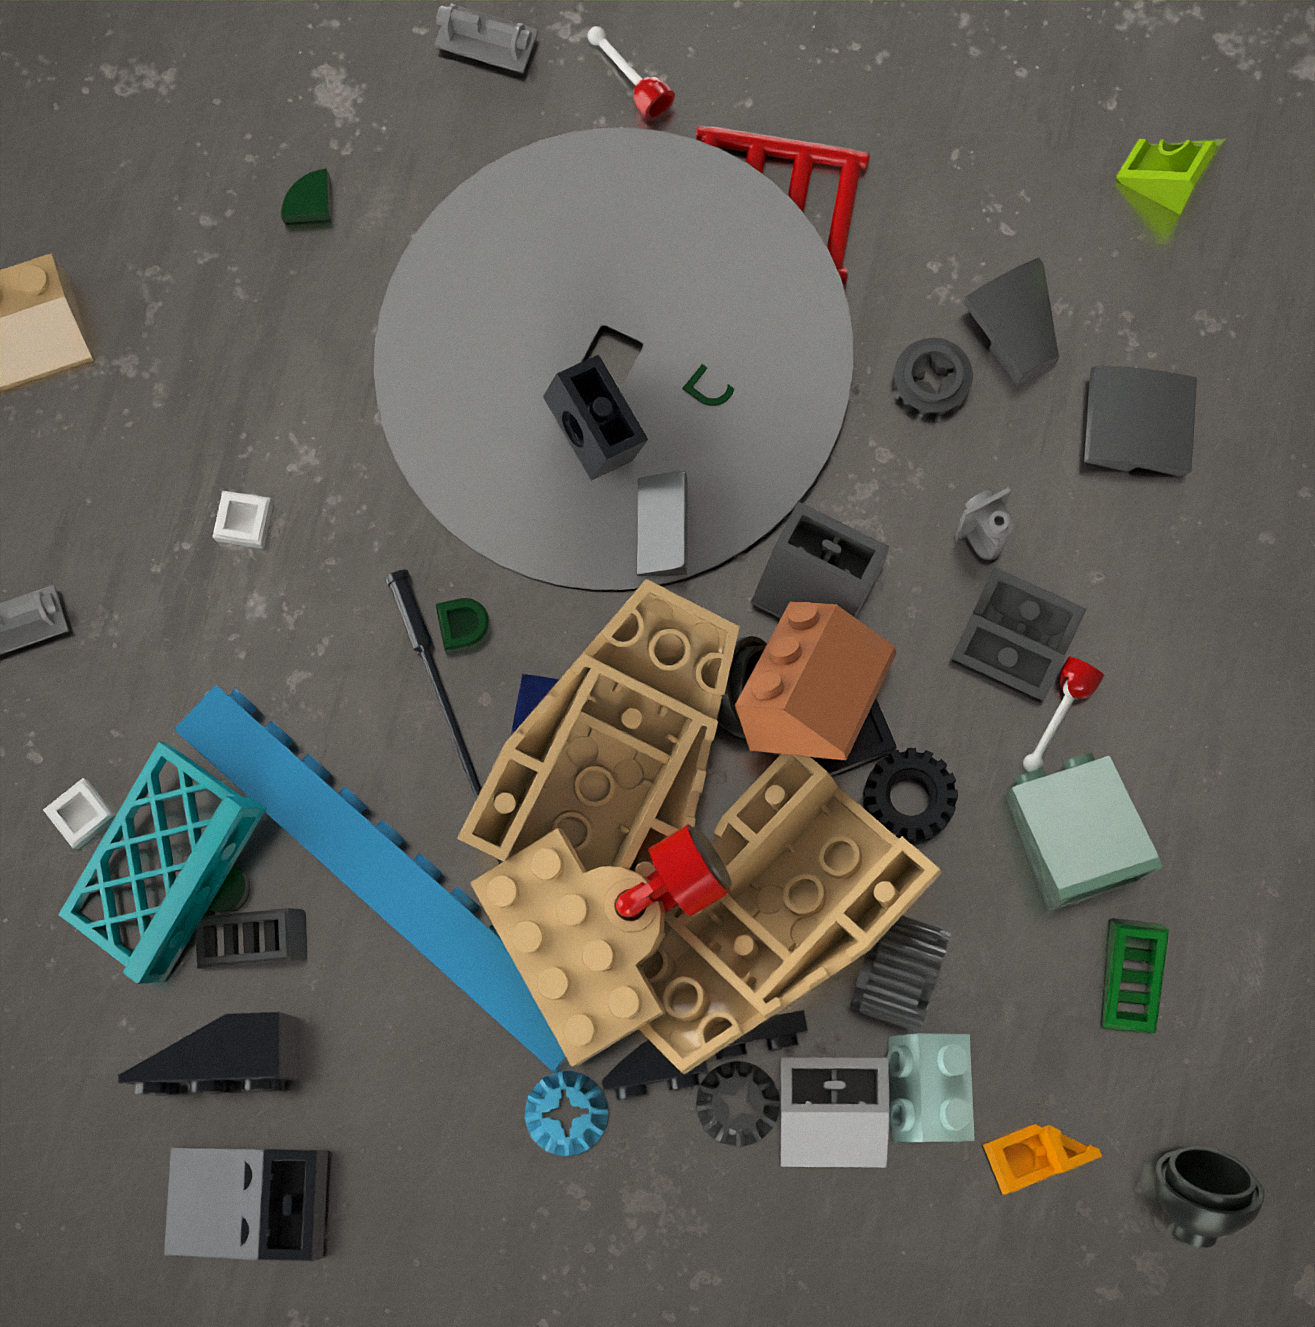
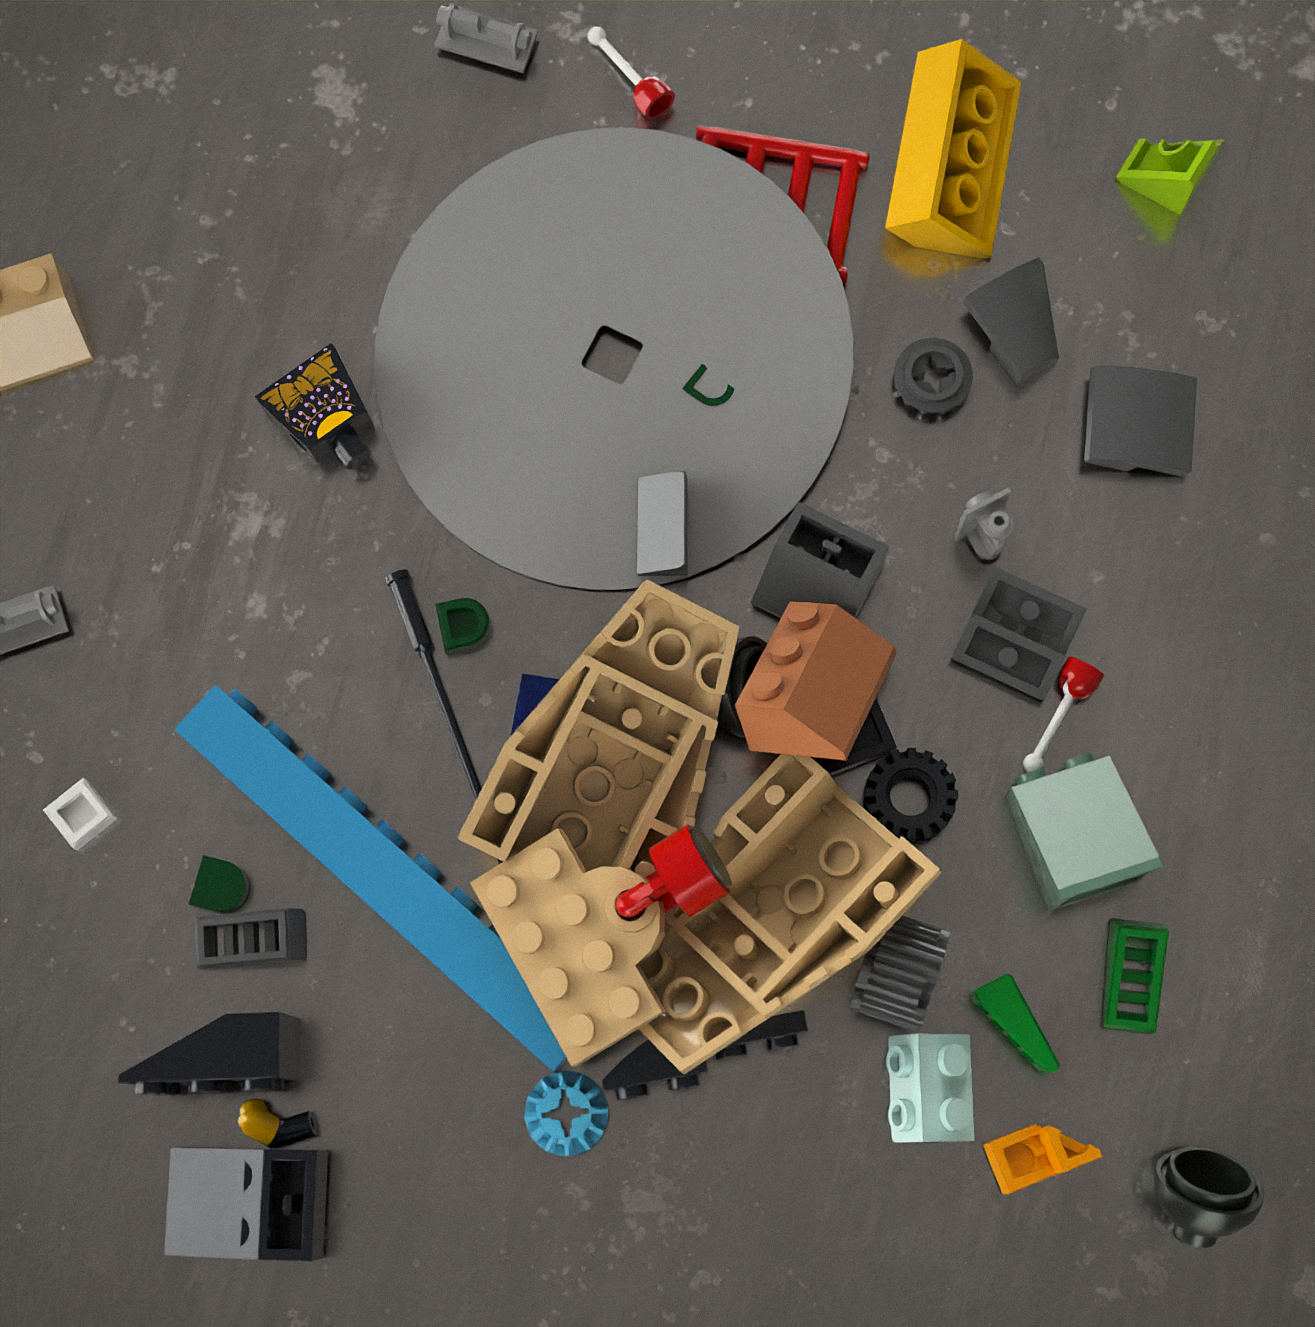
teal fence [58,742,267,984] -> none
white tile [212,491,274,549] -> none
dark green tile [281,168,331,223] -> none
black brick [543,354,648,481] -> none
dark grey gear [696,1061,780,1146] -> none
light grey slope [780,1057,889,1168] -> none
none -> arm [238,1098,317,1149]
none -> black torso [255,343,373,469]
none -> yellow slope [885,39,1022,259]
none -> green slope [969,973,1060,1075]

